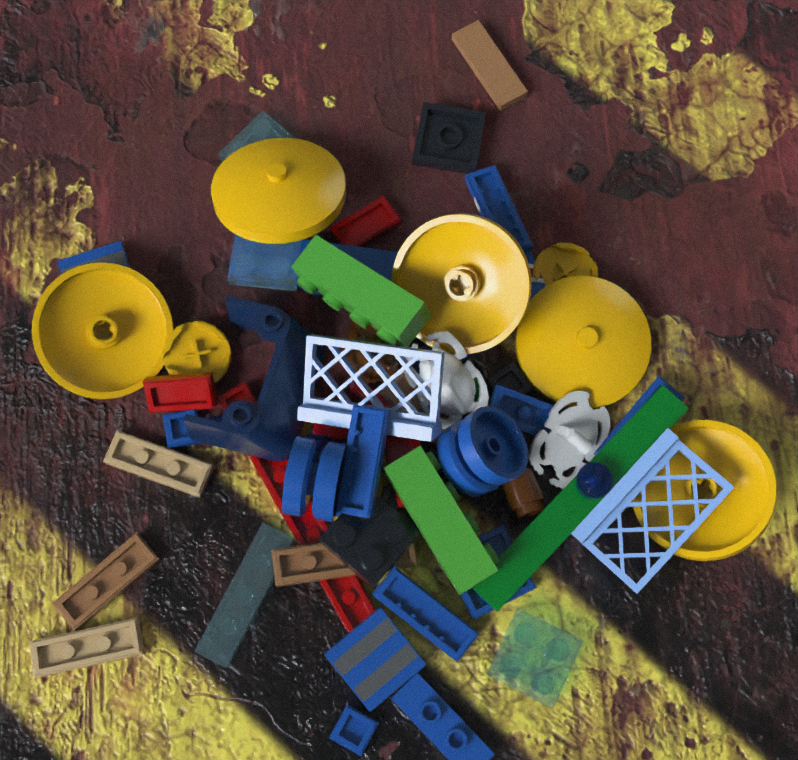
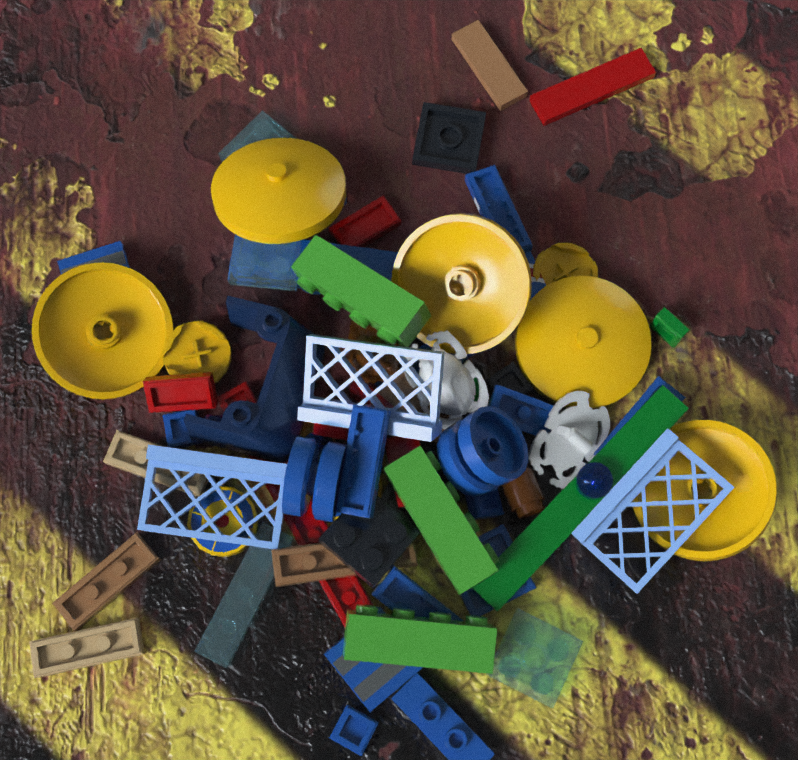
none -> light blue fence [137,444,287,549]
none -> tile [187,486,259,557]
none -> bright green brick [343,604,497,674]
none -> blue tile [464,489,504,520]
none -> red tile [529,48,656,126]
none -> green tile [649,307,690,348]

